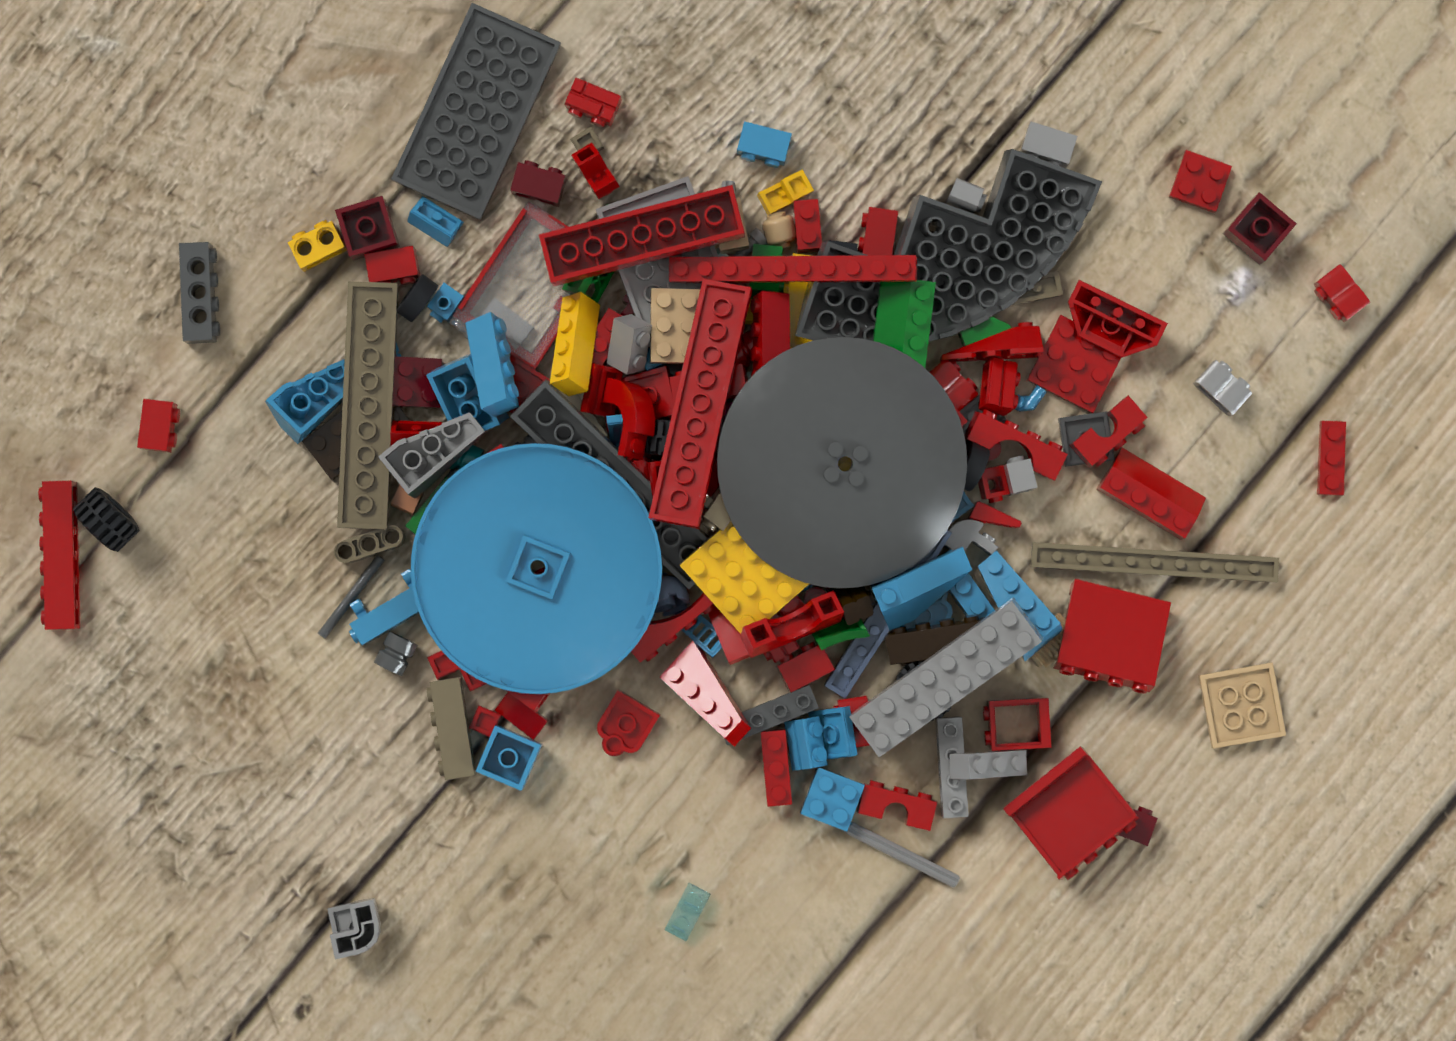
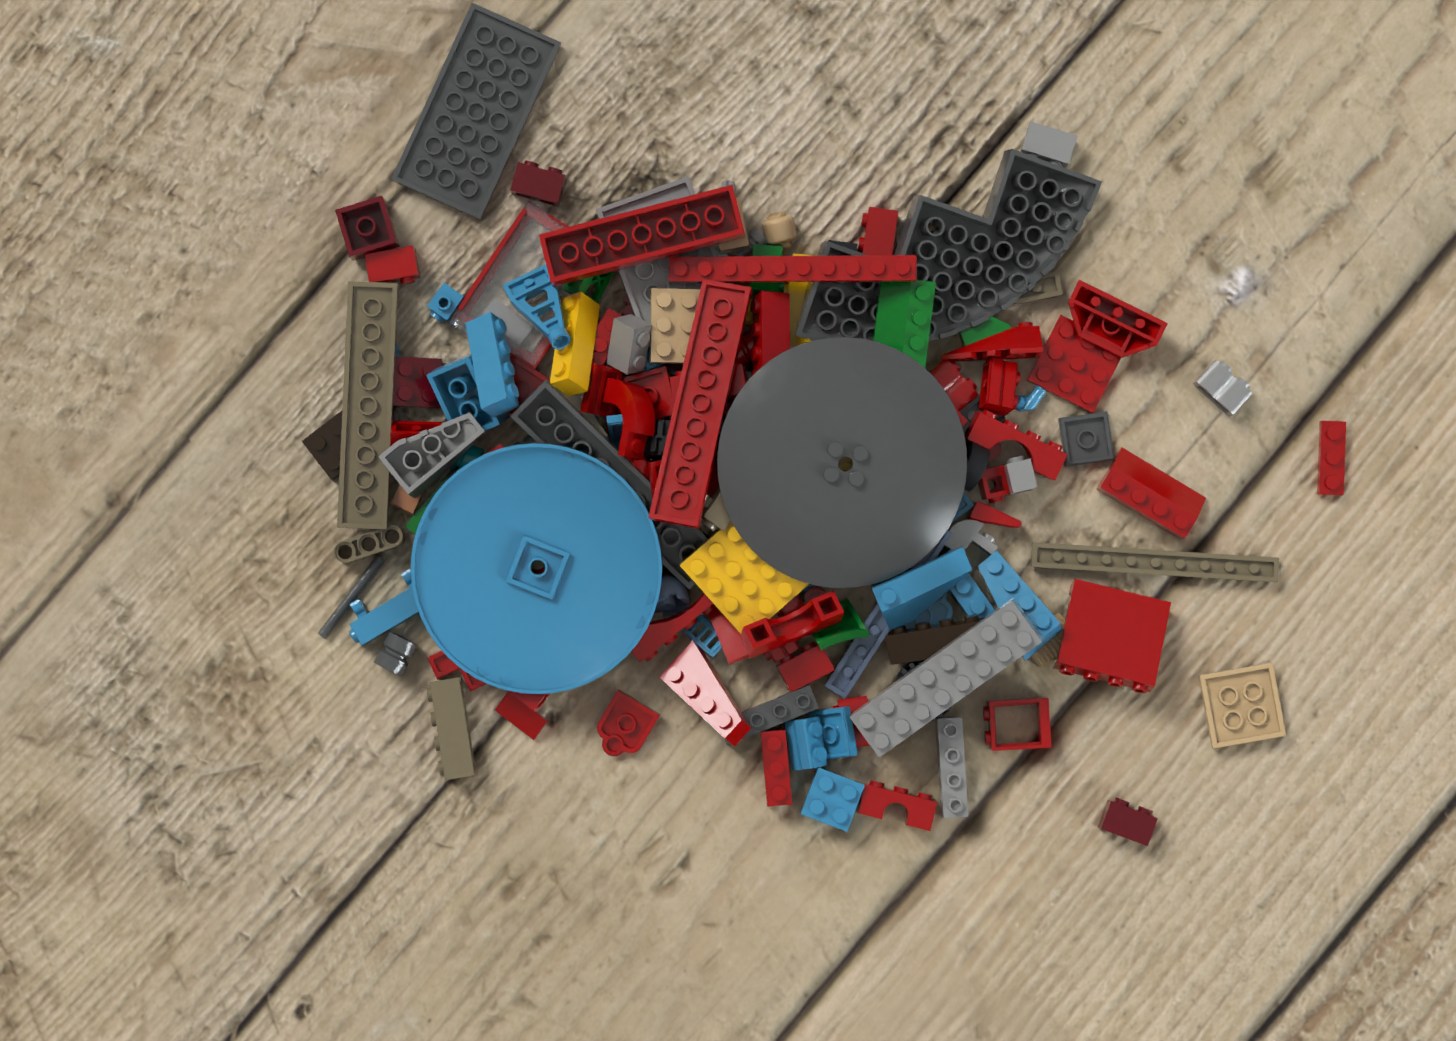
red brick [38,480,80,630] -> none
black tyre [73,487,140,552] -> none
red brick [137,399,180,453] -> none
dark grey brick [179,242,220,344] -> none
dark azure wedge [265,359,345,444] -> none
yellow brick [287,220,347,272] -> none
light grey brick [327,898,381,960] -> none
black tyre [396,274,438,322] -> none
dark azure slope [407,196,464,247] -> none
red tile [469,705,501,737] -> none
dark azure brick [475,725,543,791] -> none
red brick [565,78,622,128] -> none
dark tan tile [570,126,604,152] -> none
red brick [571,142,620,199] -> none
clear light blue slope [664,883,711,941] -> none
dark azure brick [737,121,792,168] -> none
yellow slope [757,169,814,215] -> none
red brick [793,199,822,254] -> none
dark brown brick [825,586,875,625] -> none
light grey axle [846,822,960,887] -> none
light grey brick [946,178,987,214] -> none
light grey arch [949,750,1027,779] -> none
red panel [1003,746,1139,881] -> none
red arch [1069,395,1148,468] -> none
red plate [1169,150,1232,213] -> none
dark red brick [1222,192,1297,265] -> none
red brick [1314,264,1371,322] -> none
none -> dark azure plate [502,264,571,350]

